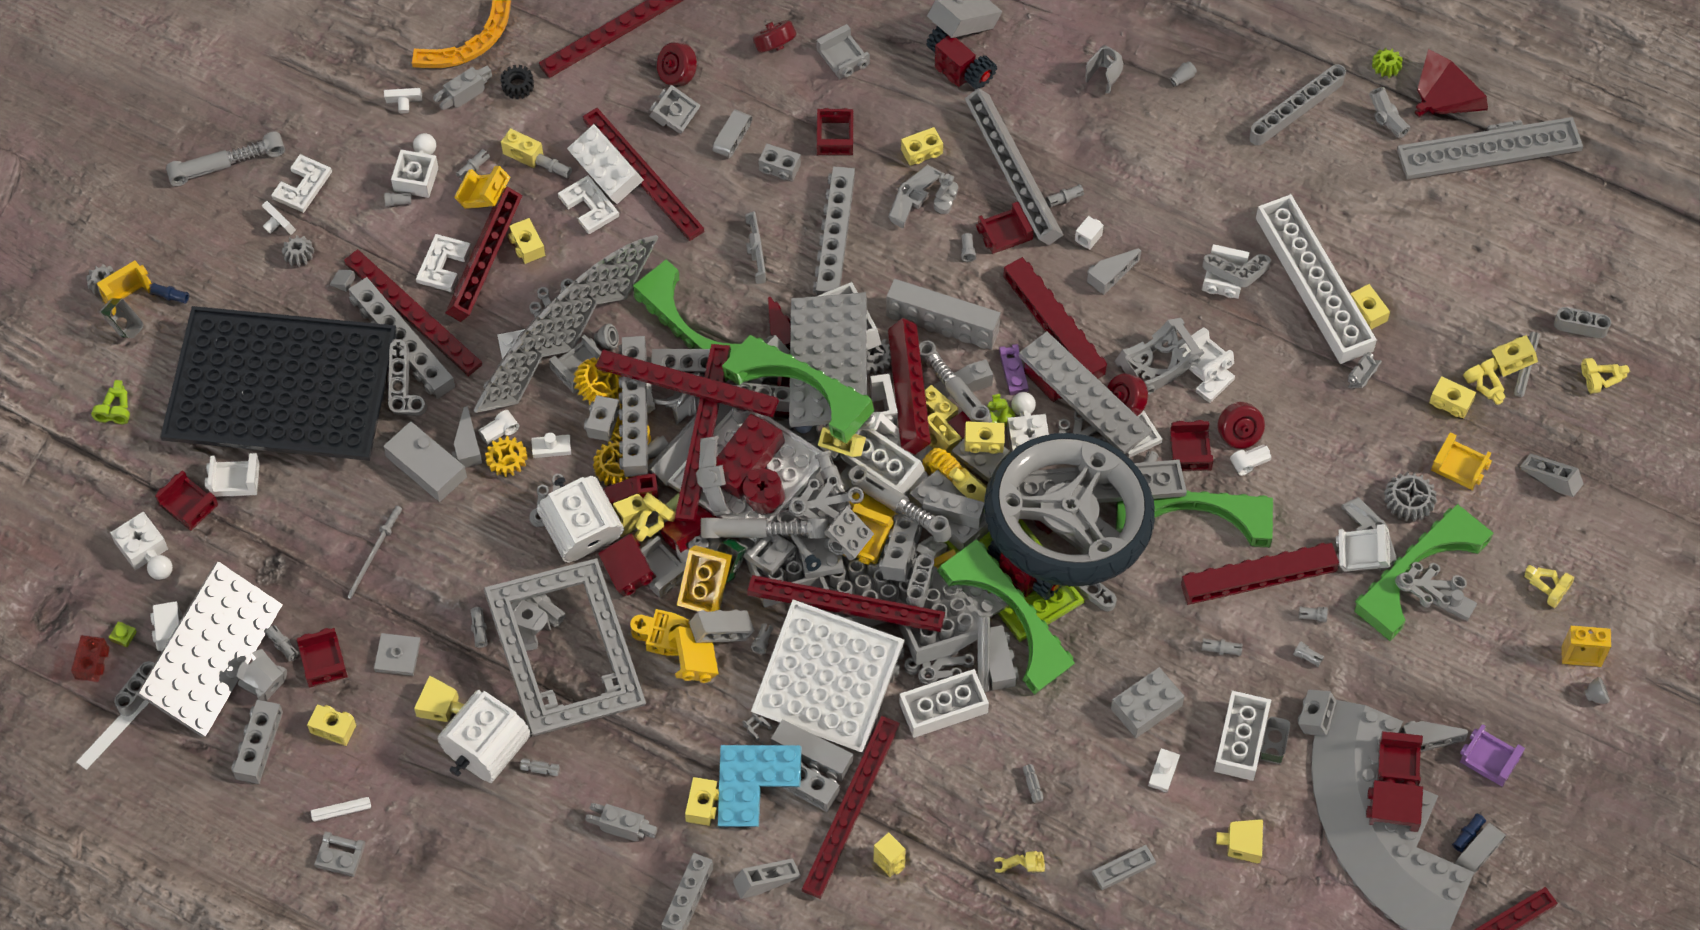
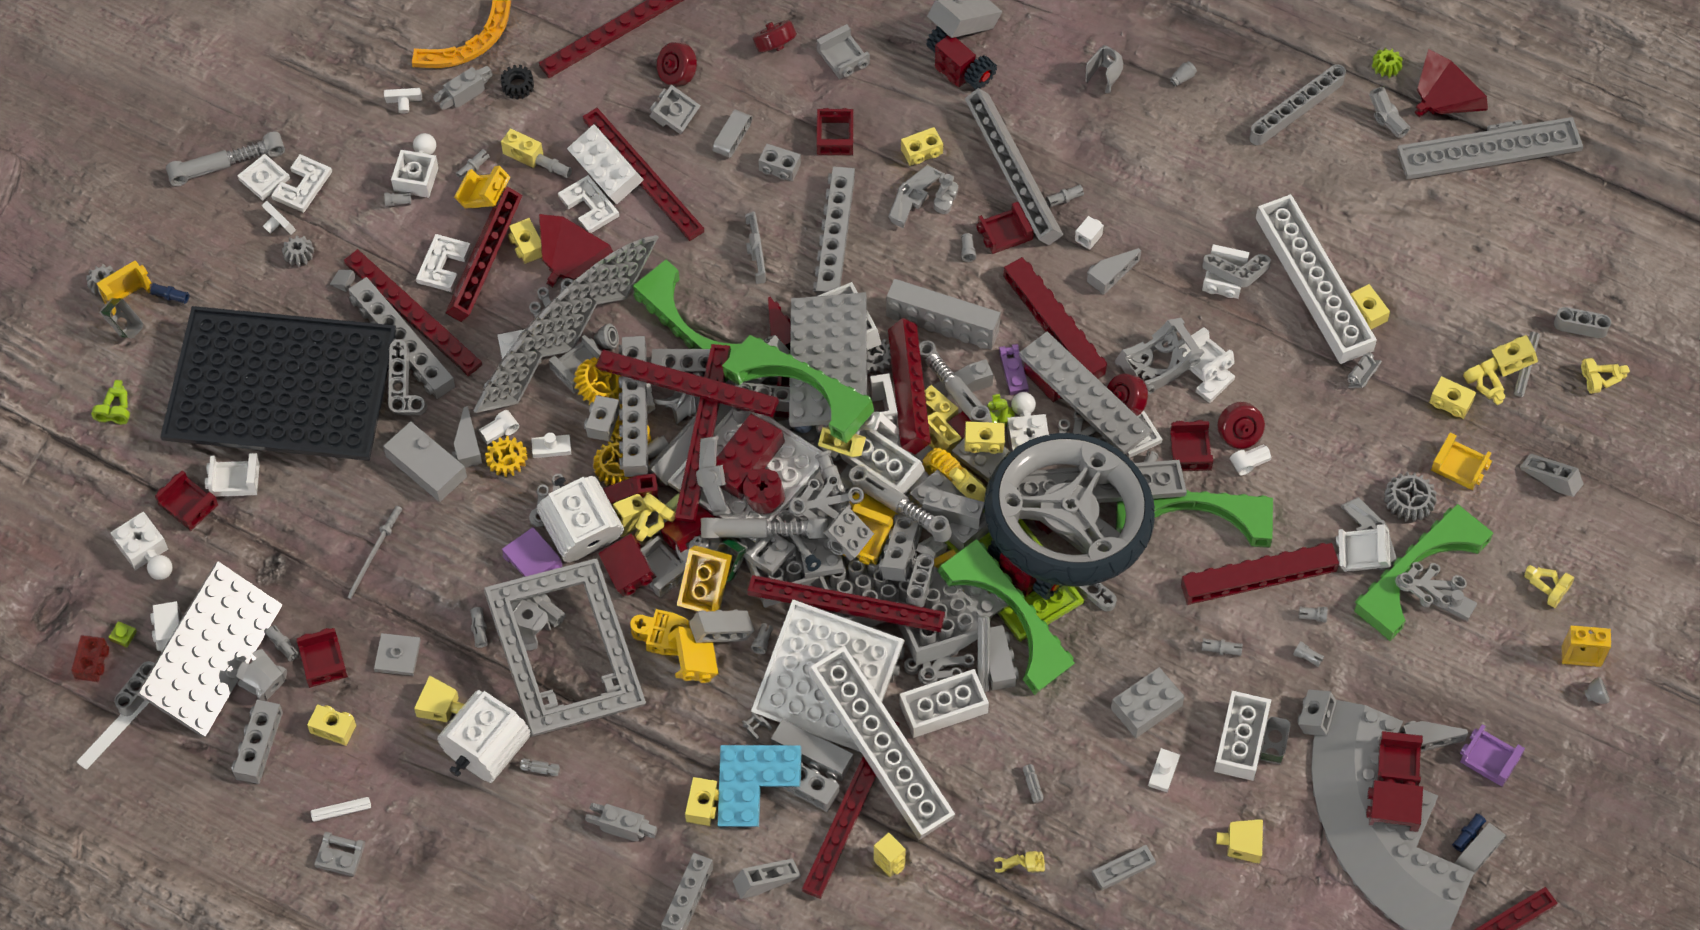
none -> white plate [237,154,290,201]
none -> medium lavender panel [502,527,562,577]
none -> dark red panel [539,214,613,288]
none -> white brick [809,646,955,840]

